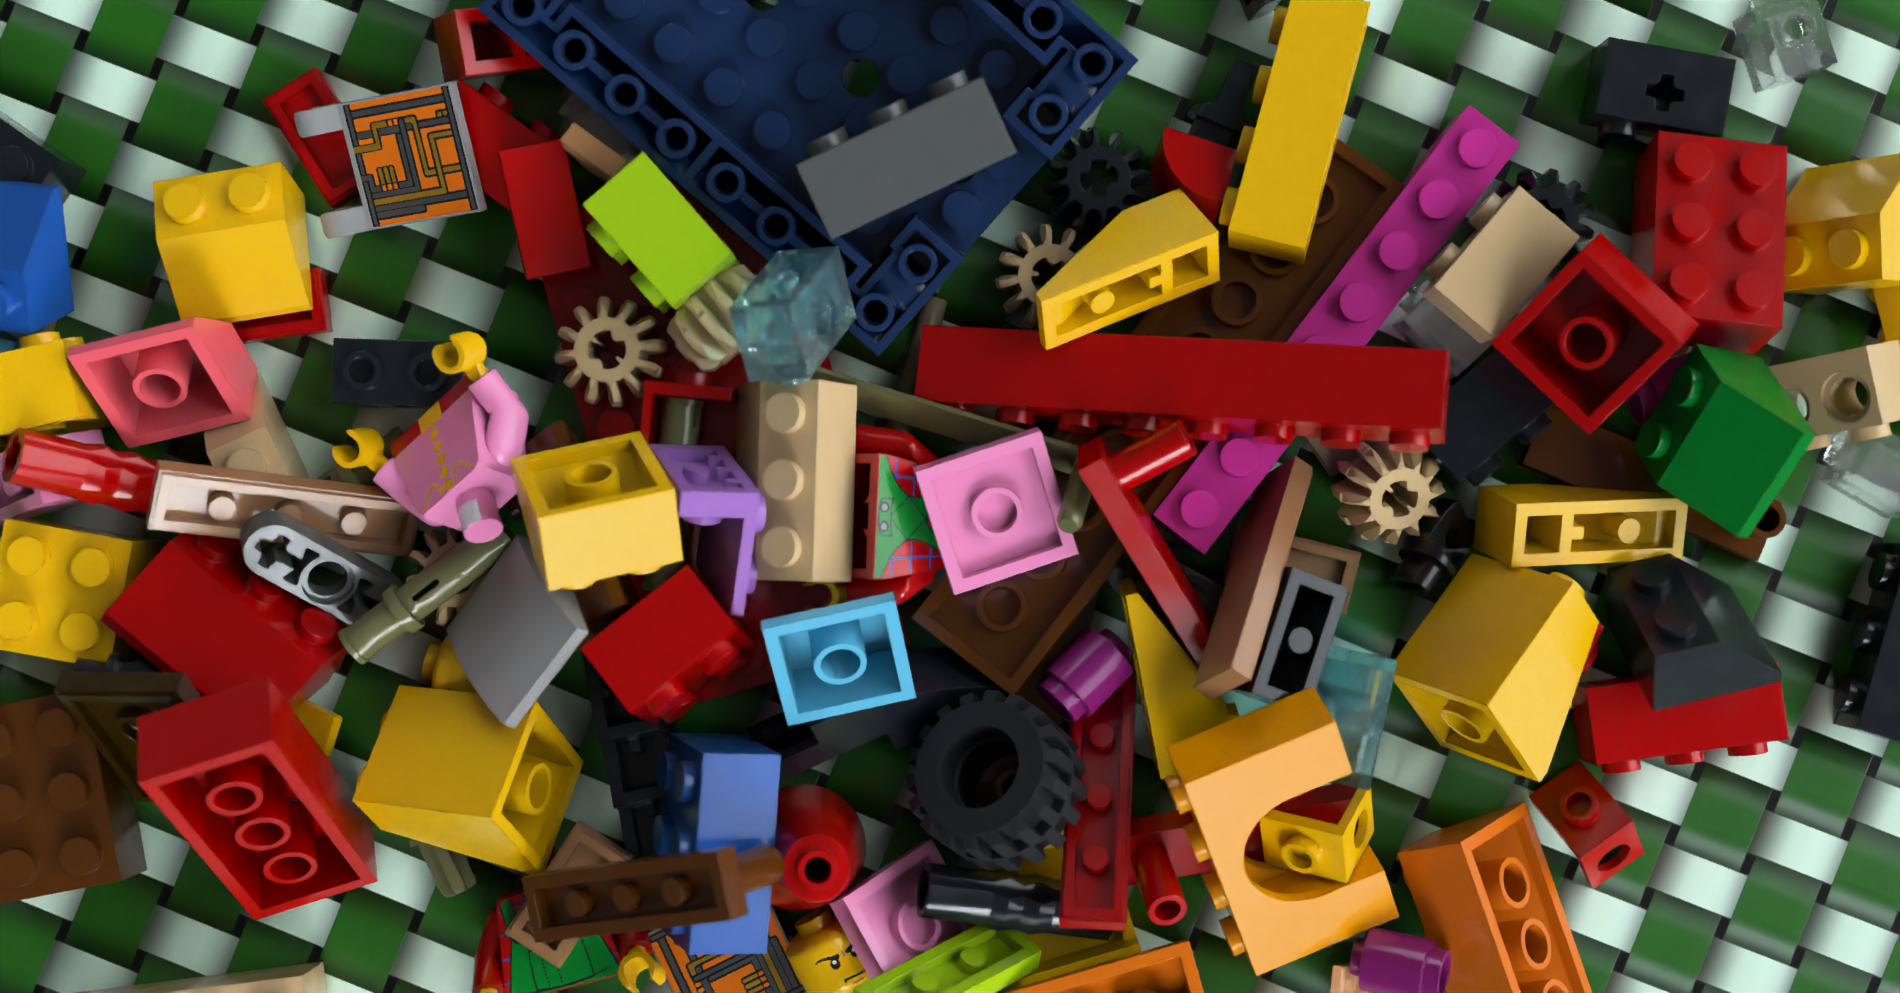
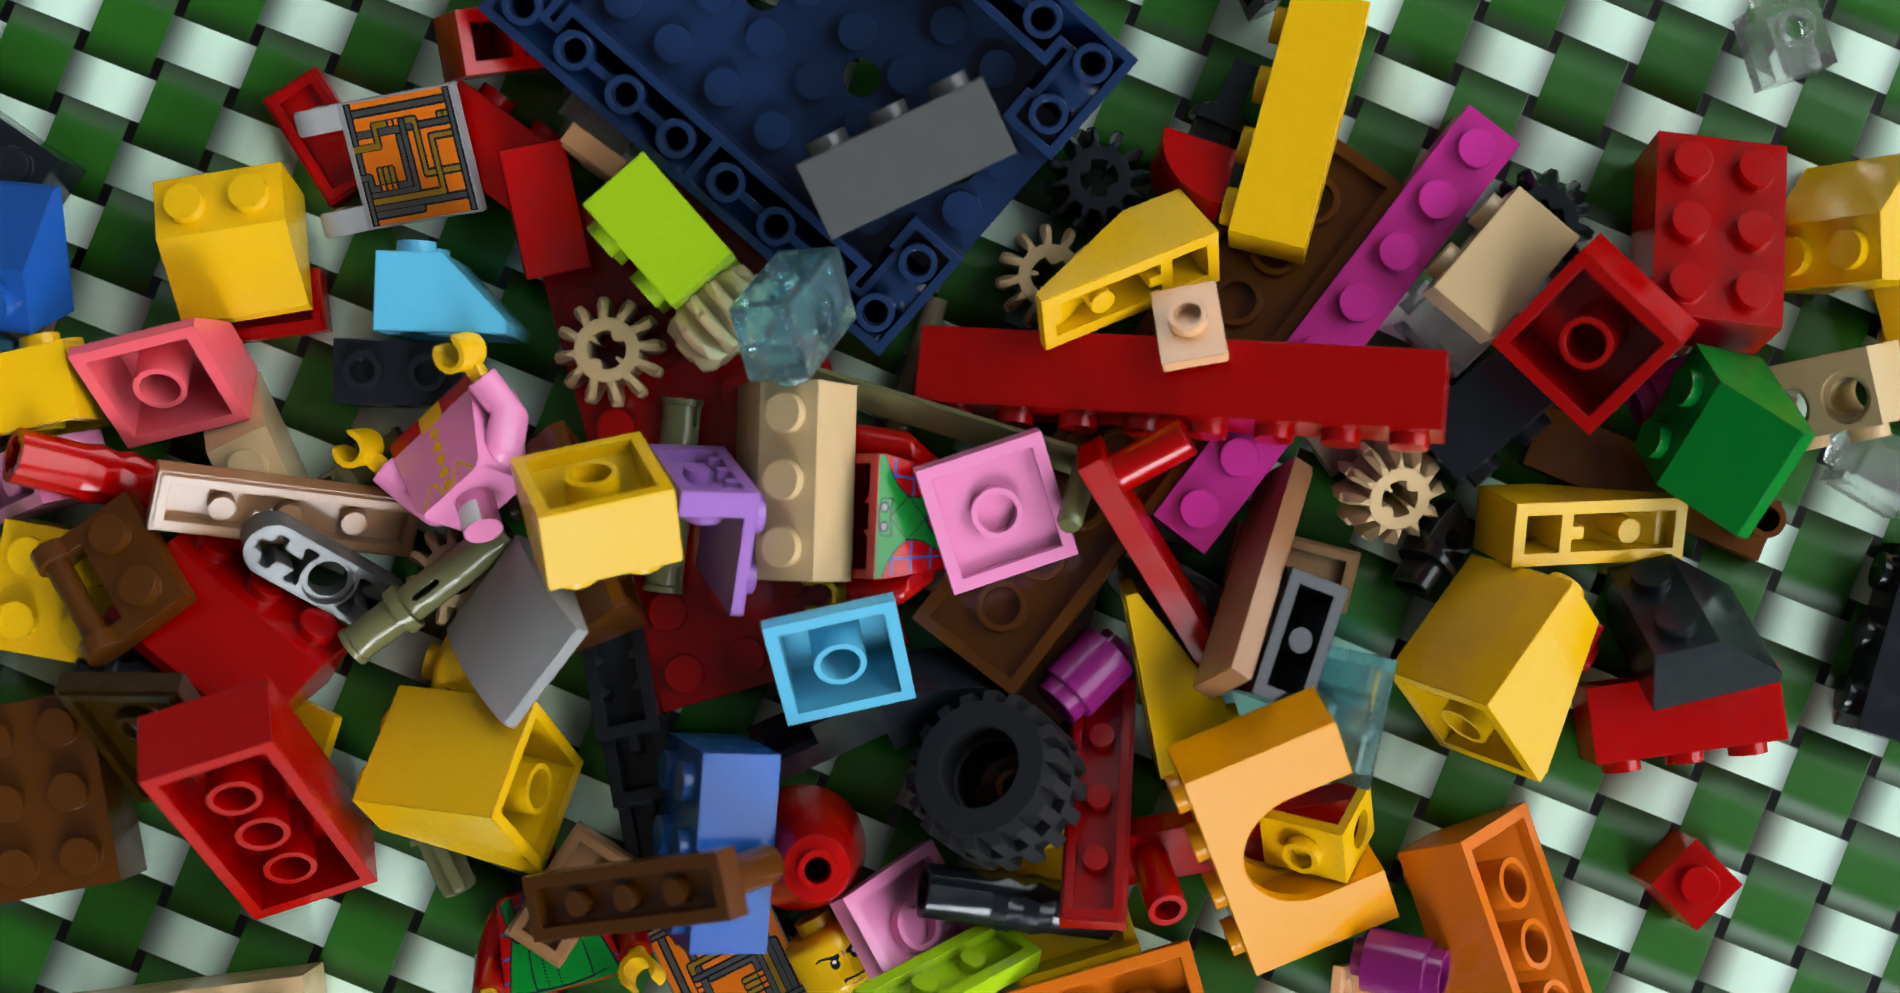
red brick [580,564,756,724] -> none
red bracket [640,371,738,444] -> none
red bracket [1529,761,1644,889] -> none
black brick [1579,37,1736,141] -> none
none -> reddish brown plate [30,491,198,667]
none -> medium azure slope [373,240,530,344]
none -> light nougat bracket [1150,280,1229,372]
none -> red brick [1629,829,1743,931]

